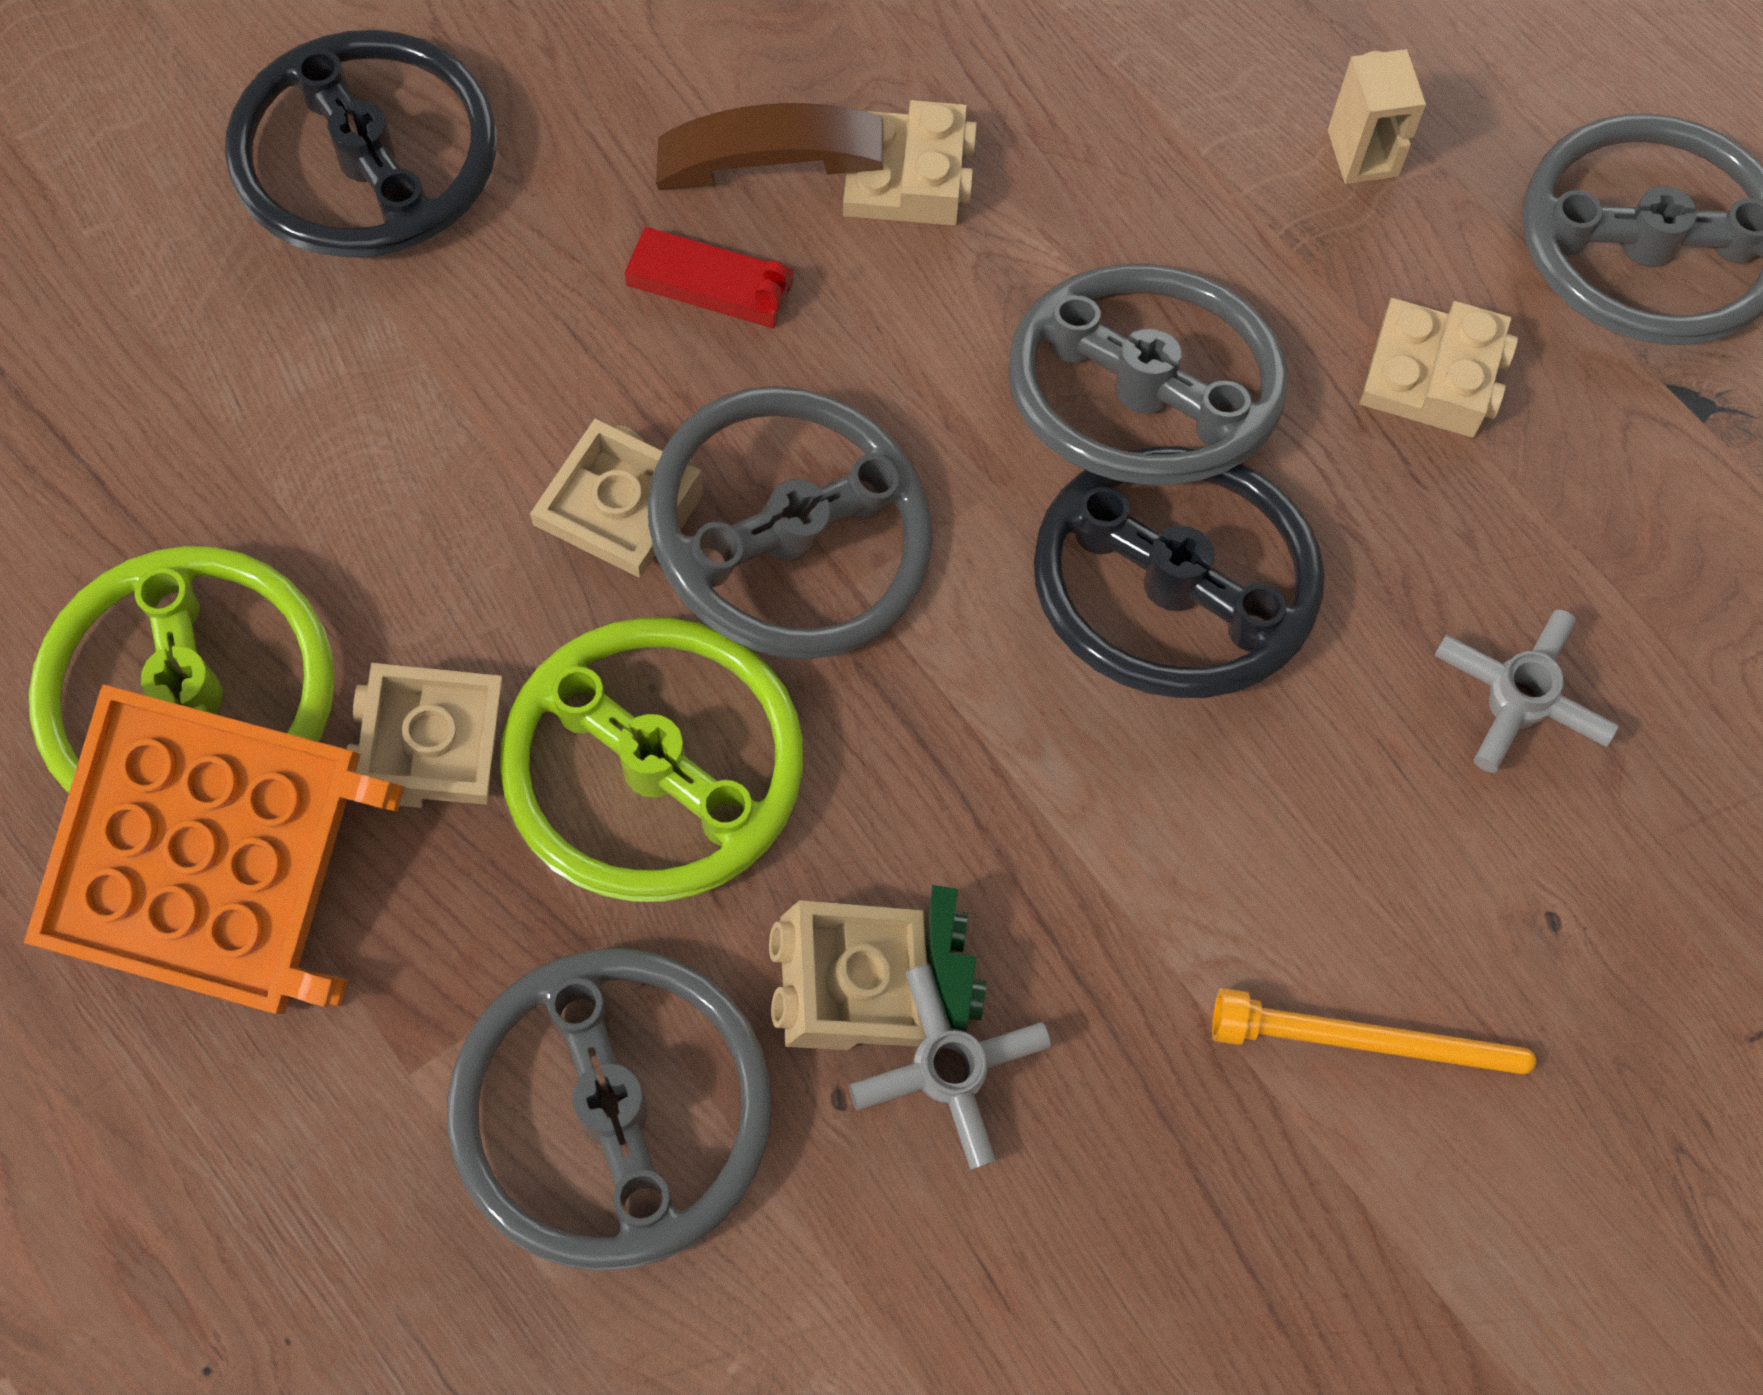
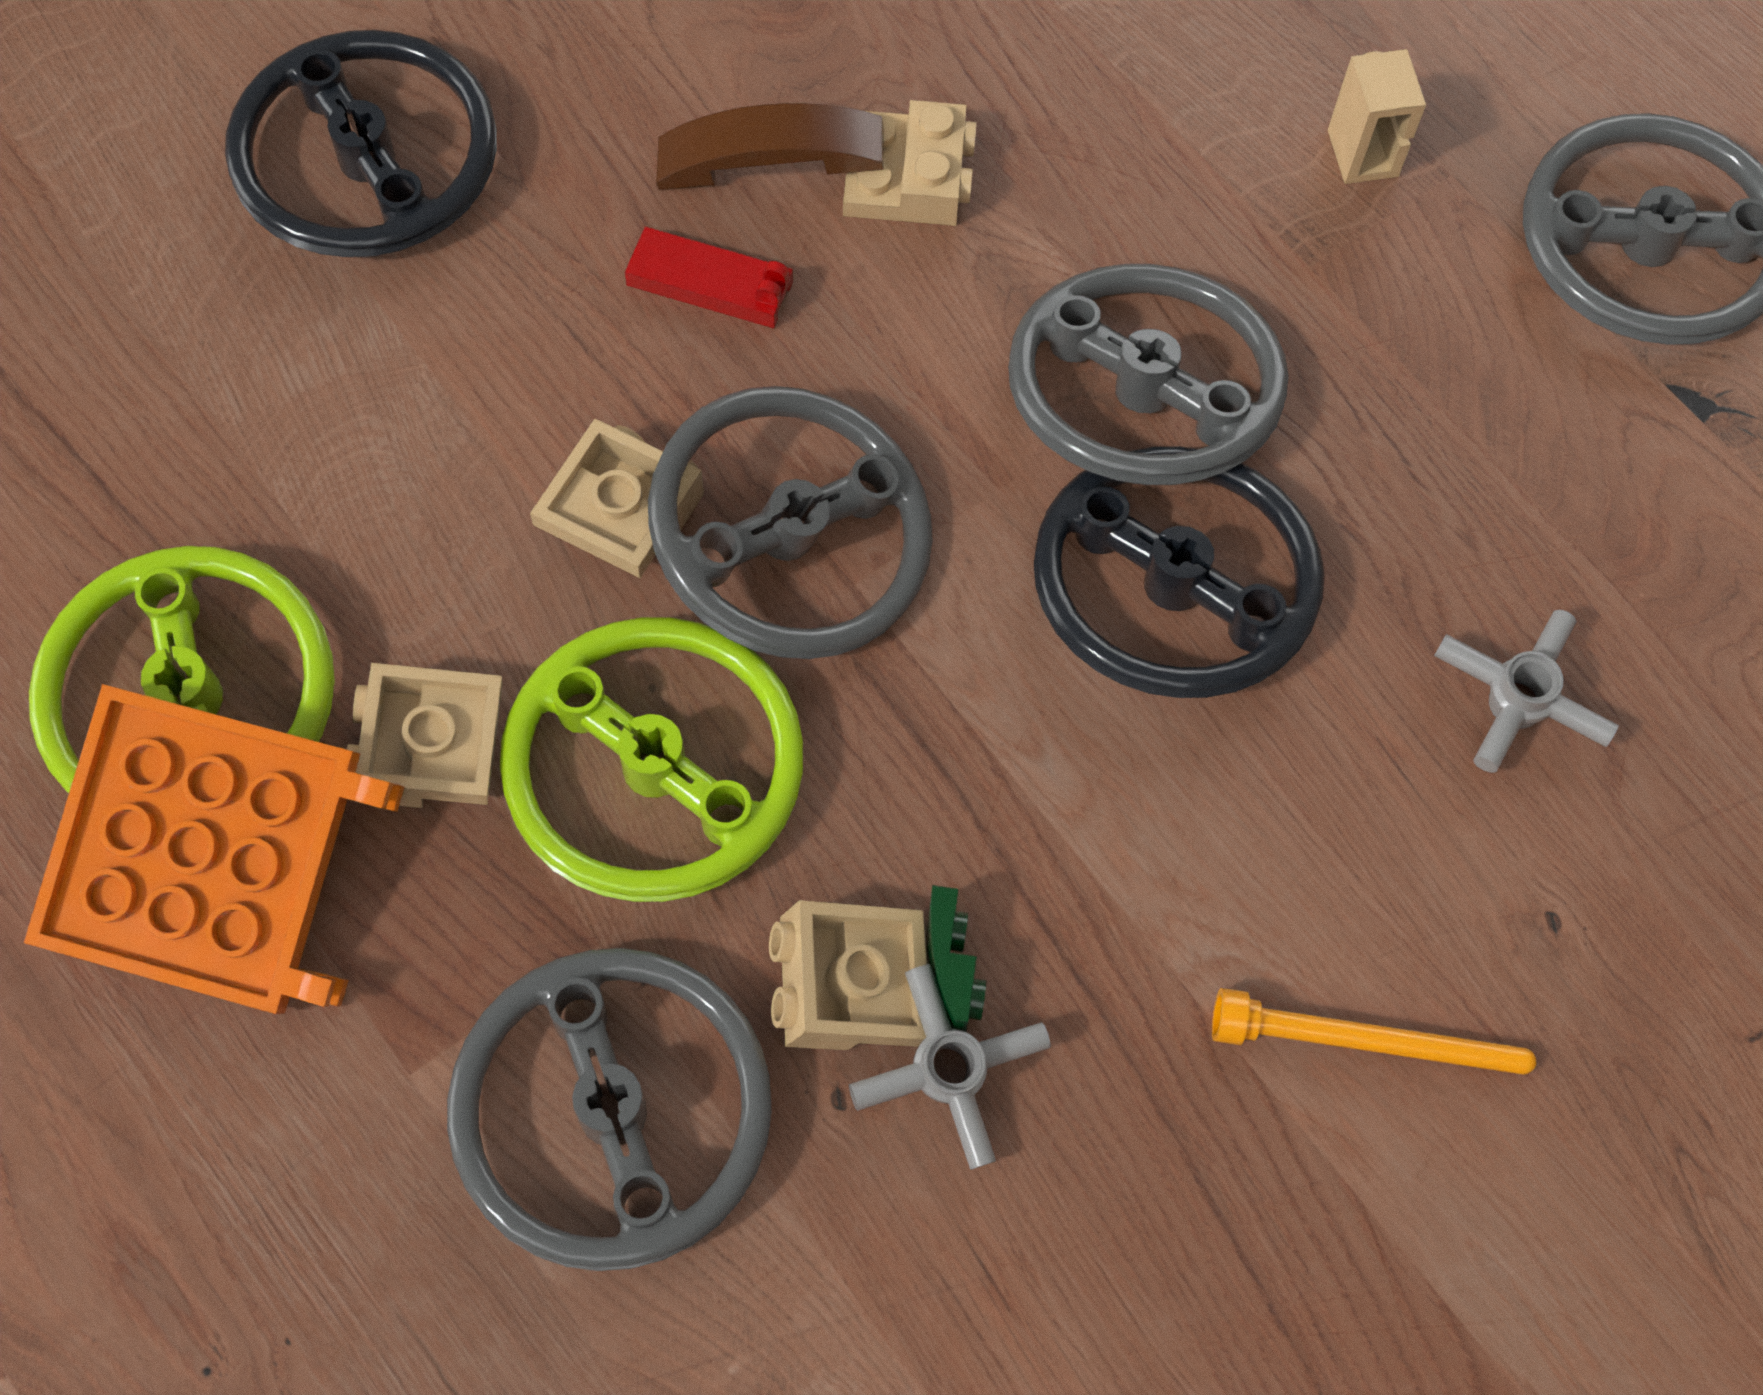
tan plate [1359,297,1518,438] -> none

